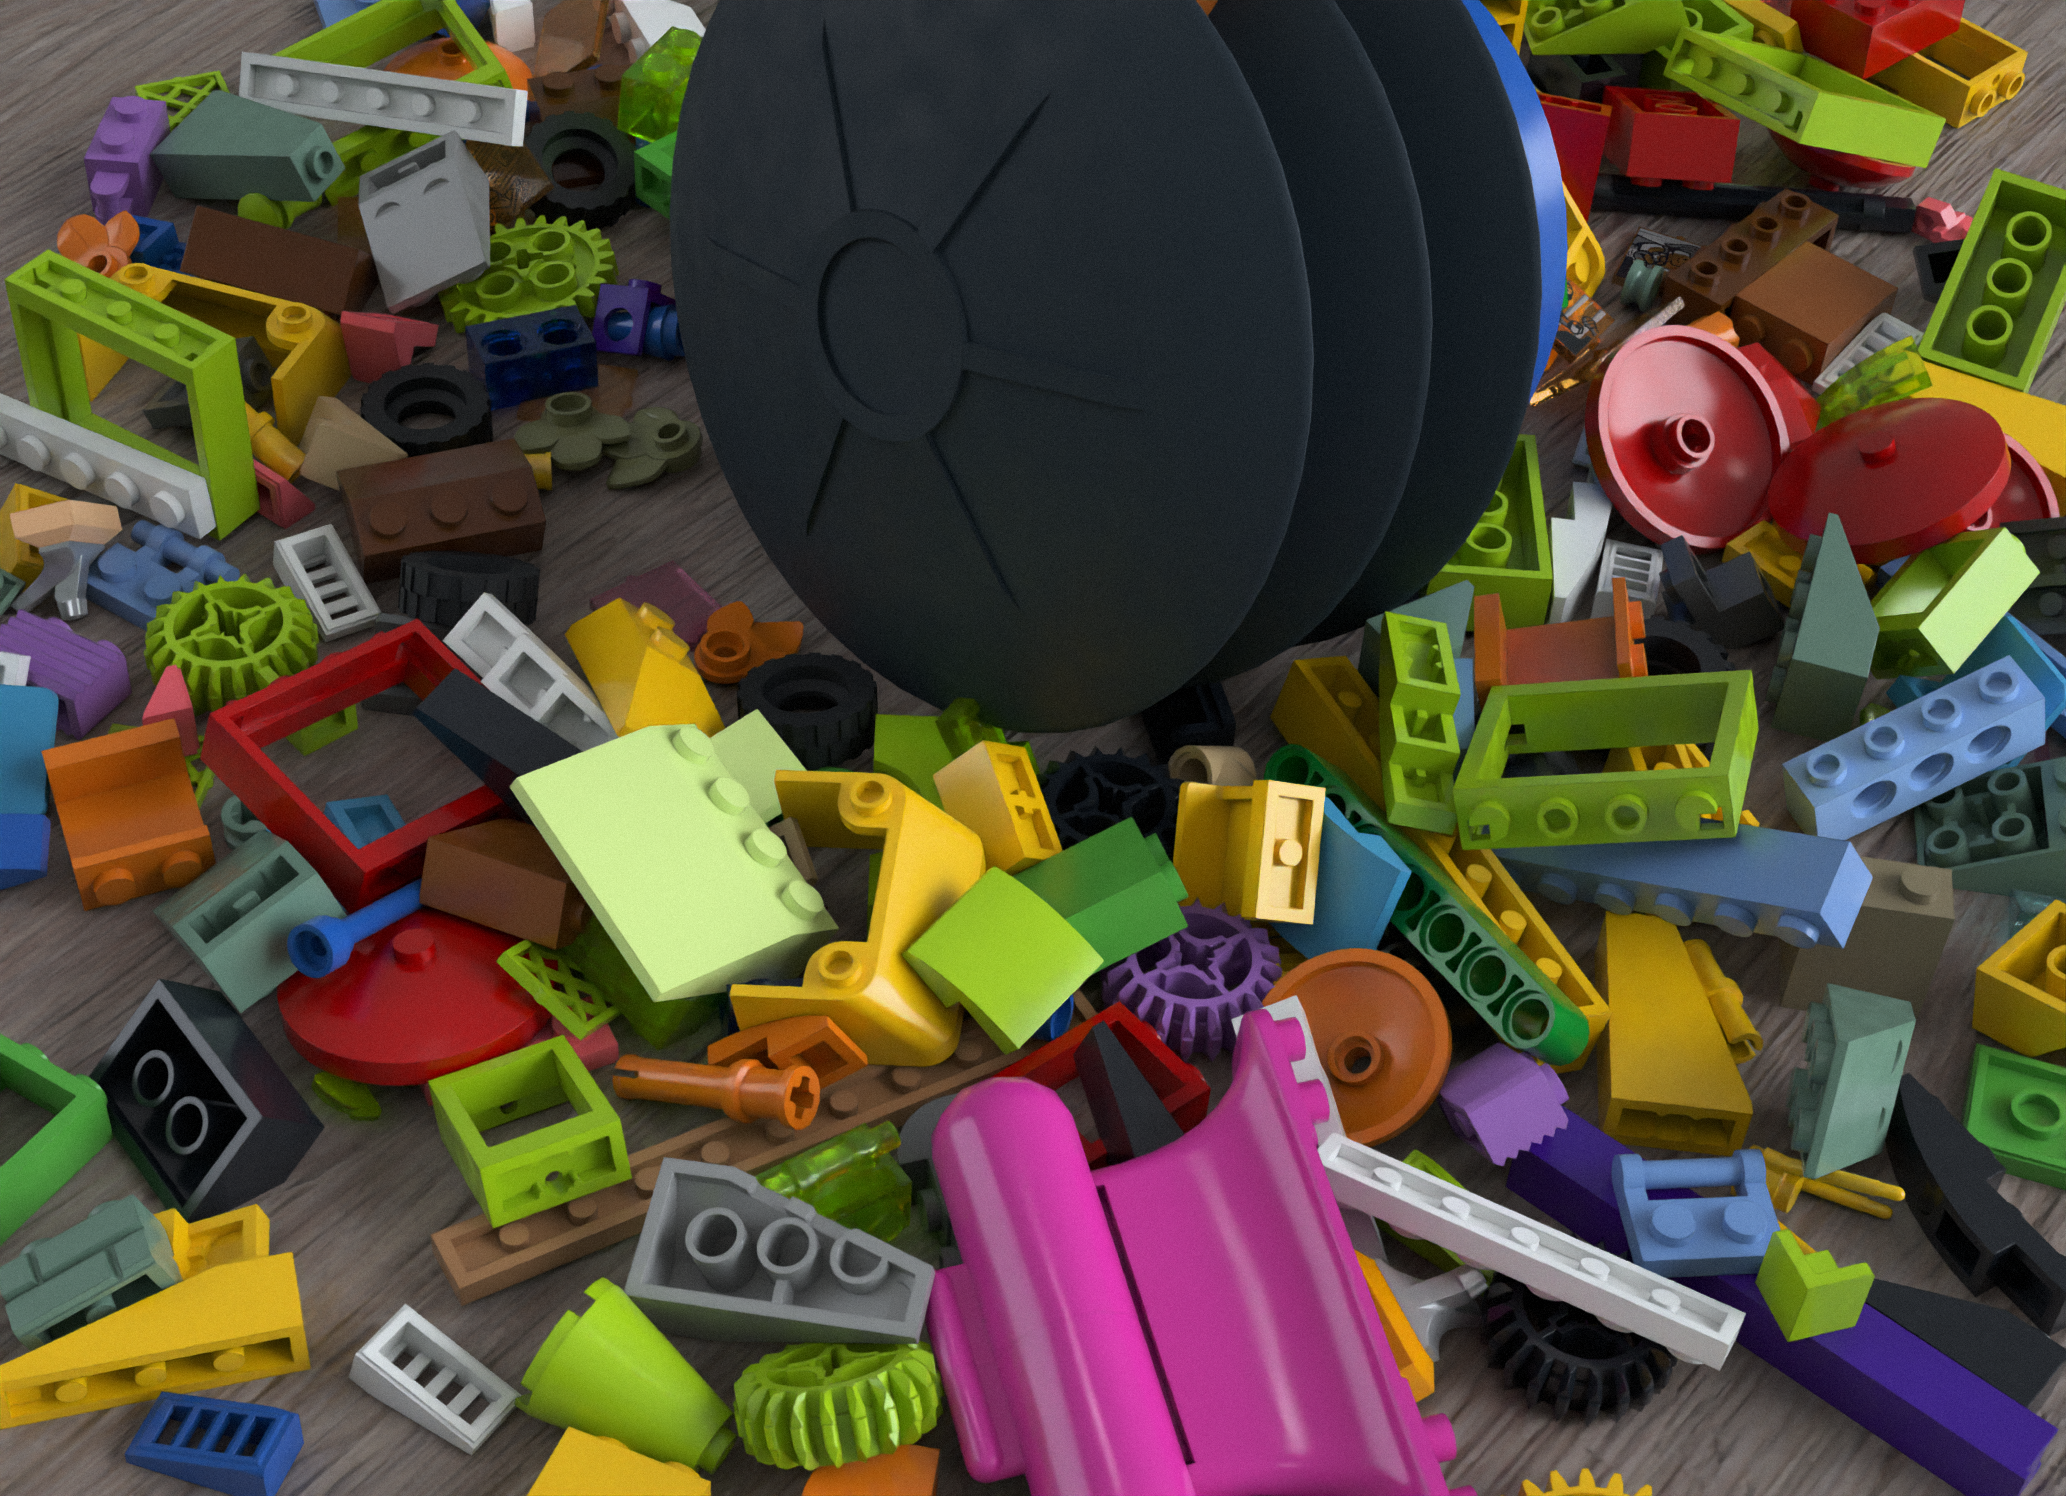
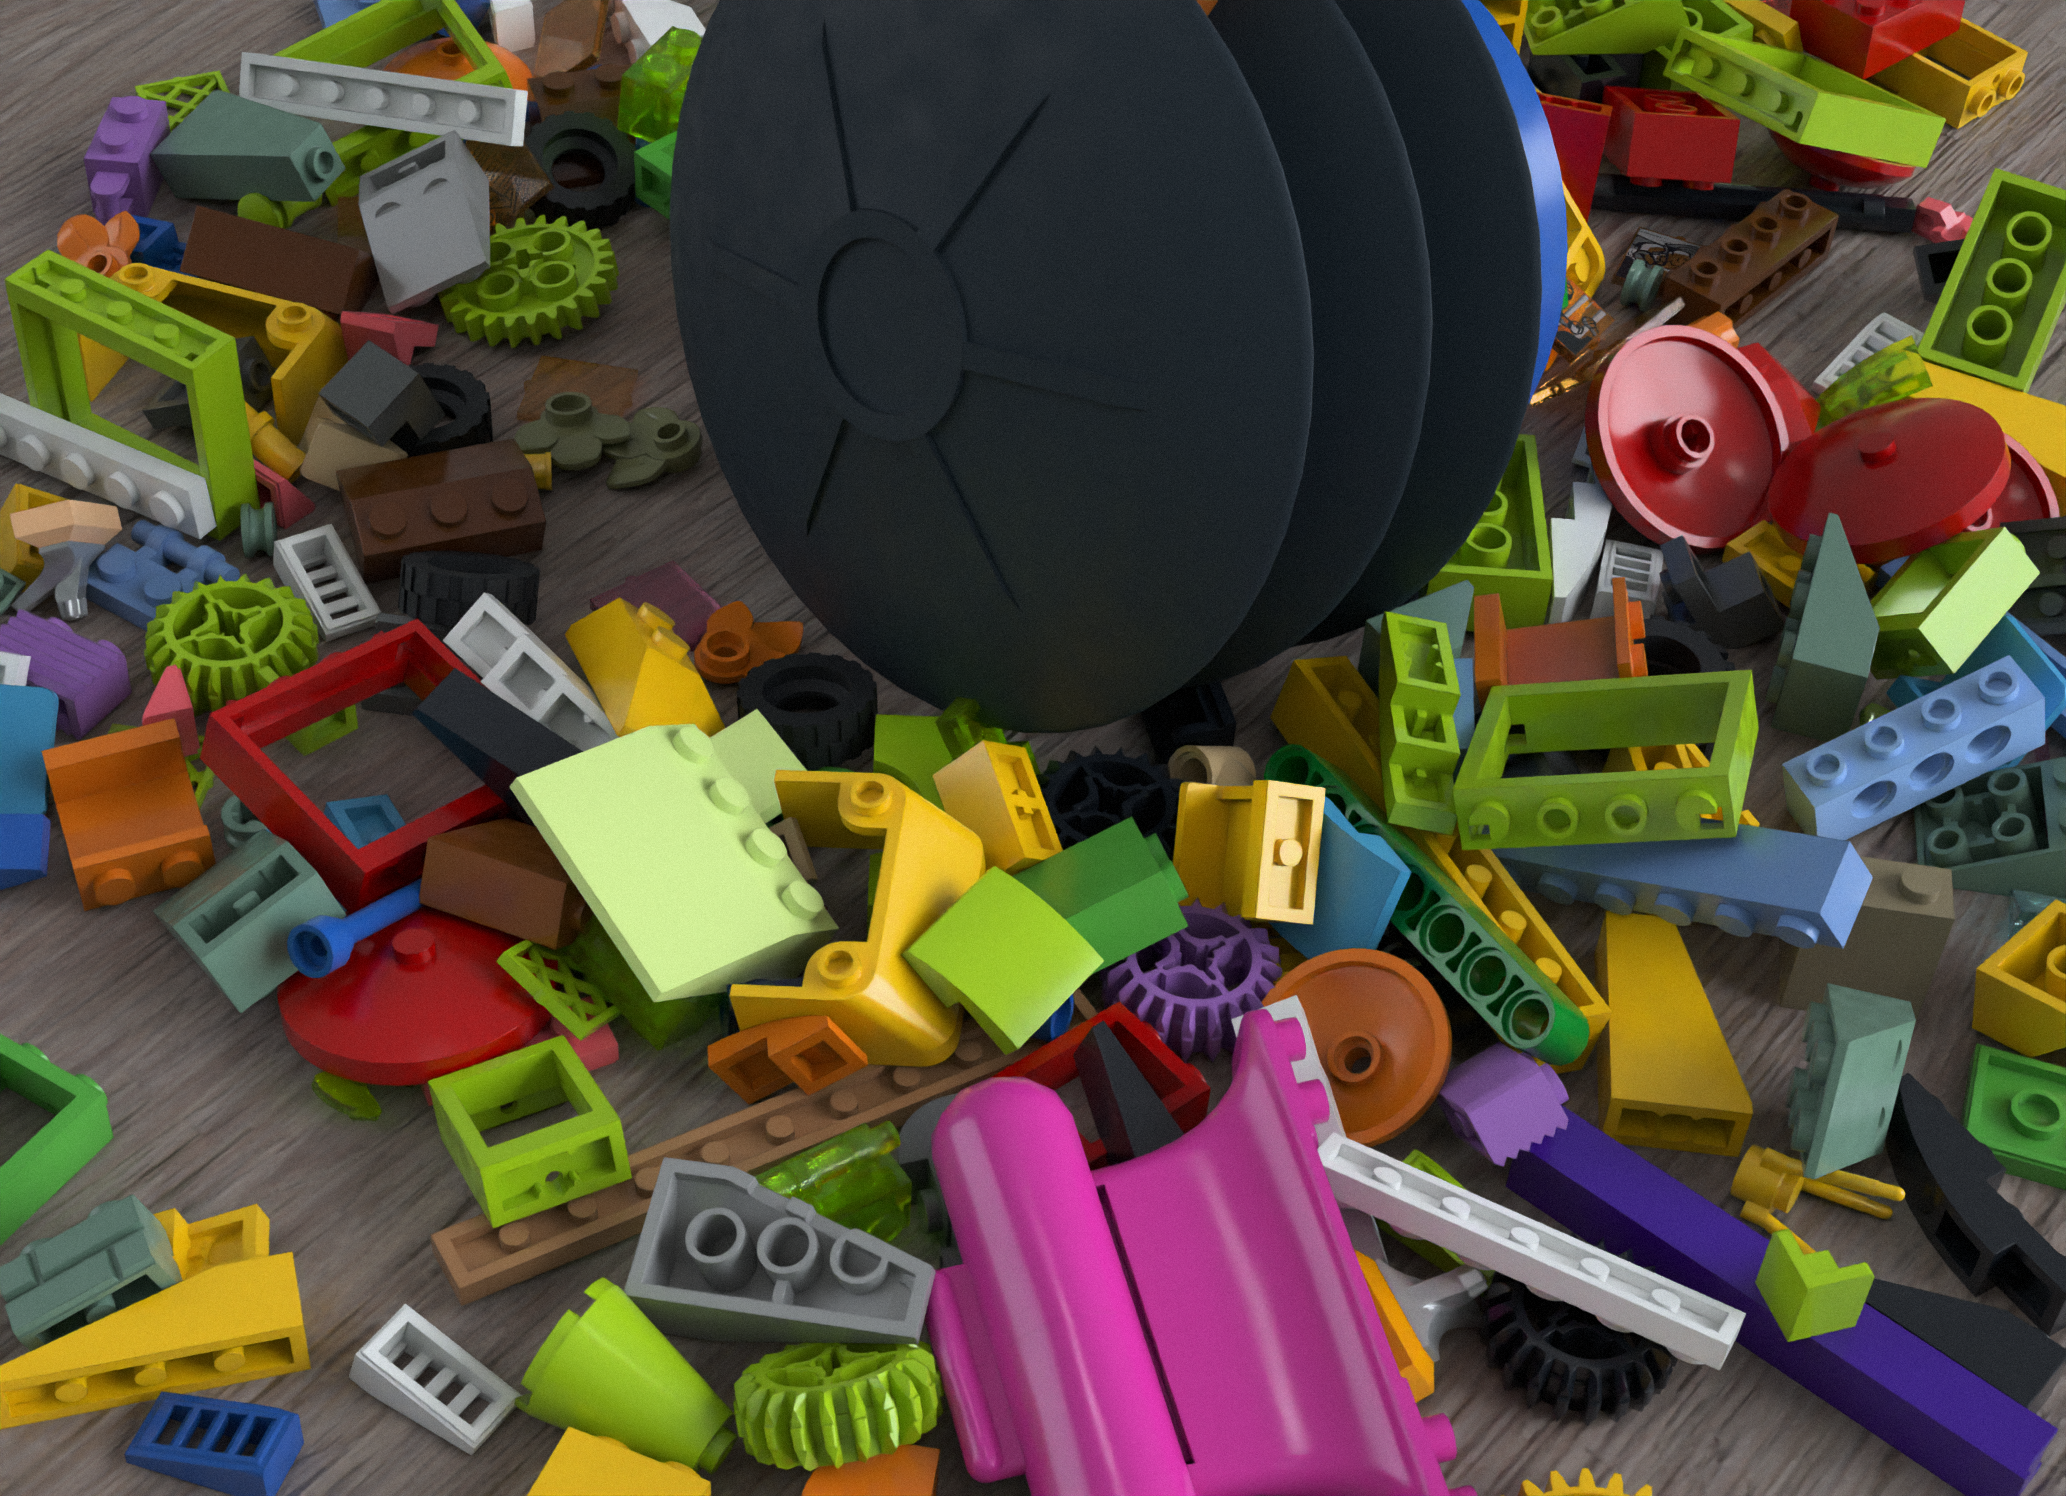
black slope [89,978,325,1224] -> none
clear blue brick [465,305,599,411] -> none
dark purple bracket [590,279,676,356] -> none
blue cone [608,304,685,361] -> none
orange pin [612,1054,820,1130] -> none
medium blue plate [1611,1149,1780,1278] -> none
yellow pin [1683,939,1764,1065] -> none
dark orange brick [1730,241,1898,386] -> none
none -> sand green bush [241,502,278,558]
none -> dark grey piece [318,340,445,447]

